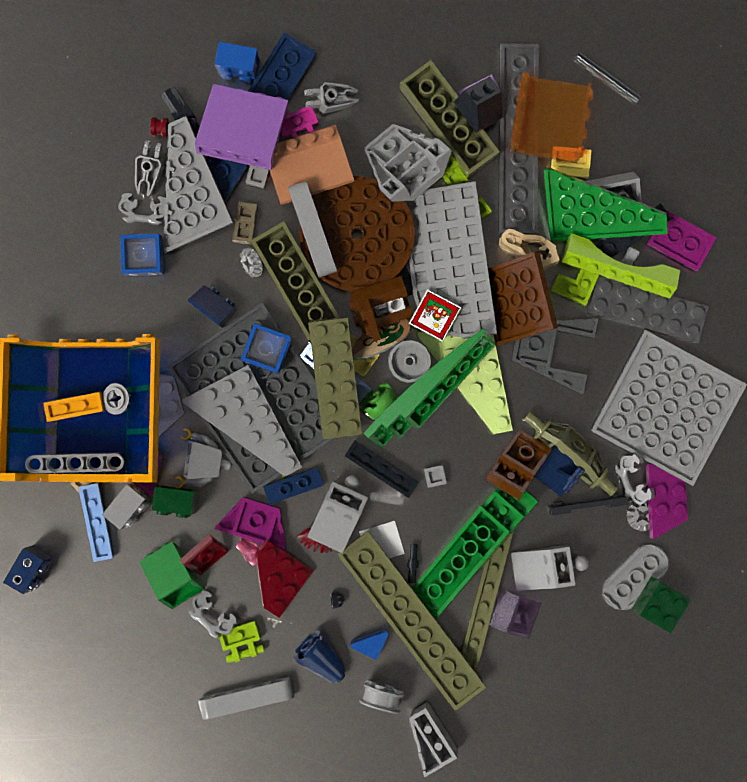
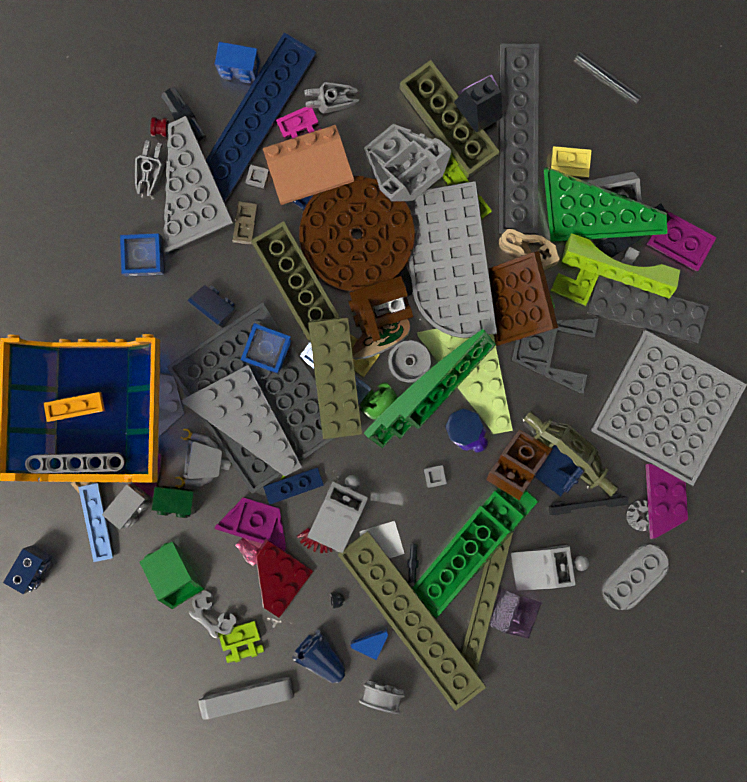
light grey gear [102,383,131,415] -> none
light grey helmet [118,193,166,226] -> none
dark red tile [180,534,229,575] -> none
medium lavender panel [195,84,289,170] -> none
light grey gear [240,248,263,277] -> none
light grey beam [288,181,337,278] -> none
black plate [345,440,419,498] -> none
tile [409,290,462,342] -> none
light grey wedge [409,702,459,778] -> none
clear orange panel [509,72,593,163] -> none
light grey helmet [615,453,655,505] -> none
dark green brick [632,576,691,634] -> none
none -> dark blue piece [445,408,488,453]

